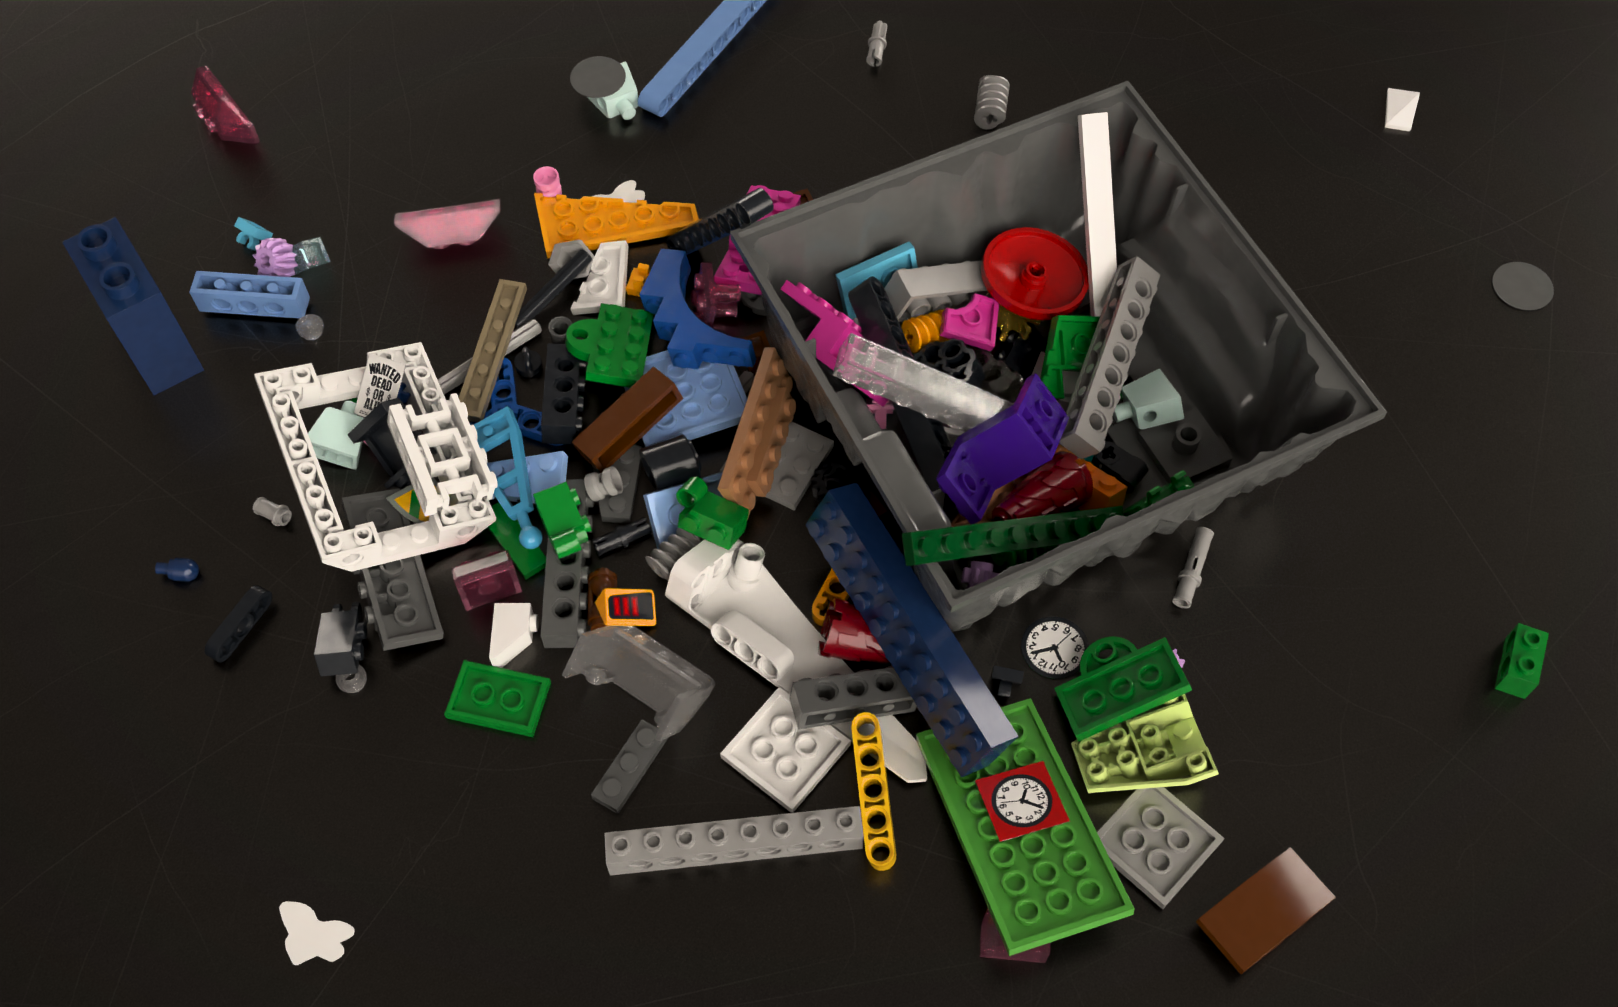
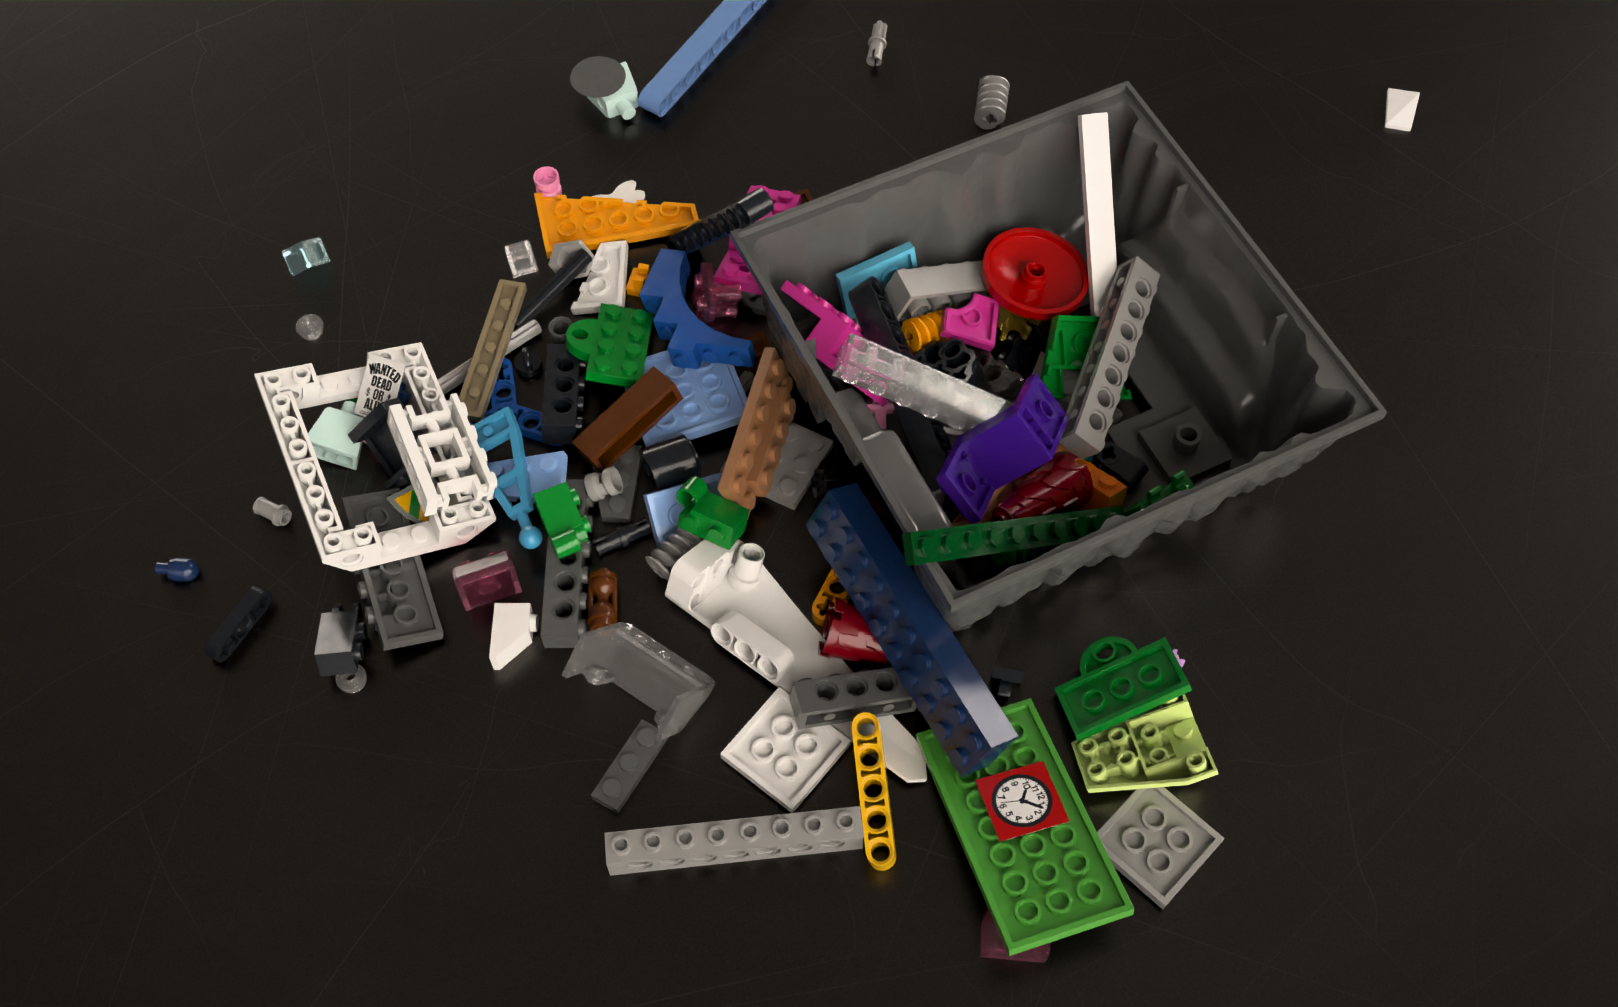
dark blue brick [62,217,204,395] -> none
medium blue brick [189,271,310,319] -> none
clear pink wedge [191,65,260,144] -> none
medium azure tile [234,217,273,251] -> none
lavender gear [252,238,298,277] -> none
white sticker [279,901,354,965] -> none
clear pink wedge [394,199,501,249] -> none
green tile [444,660,551,737] -> none
green tile [487,502,546,580] -> none
slope [595,588,656,626] -> none
lavender gear [961,561,999,589] -> none
sticker [1021,617,1089,679] -> none
light aqua torso [1113,369,1184,429] -> none
light grey pin [1172,527,1214,608] -> none
reddish brown slope [1196,847,1336,974] -> none
dark grey sticker [1492,262,1554,310] -> none
green brick [1495,623,1549,699] -> none
none -> clear slope [504,240,539,278]

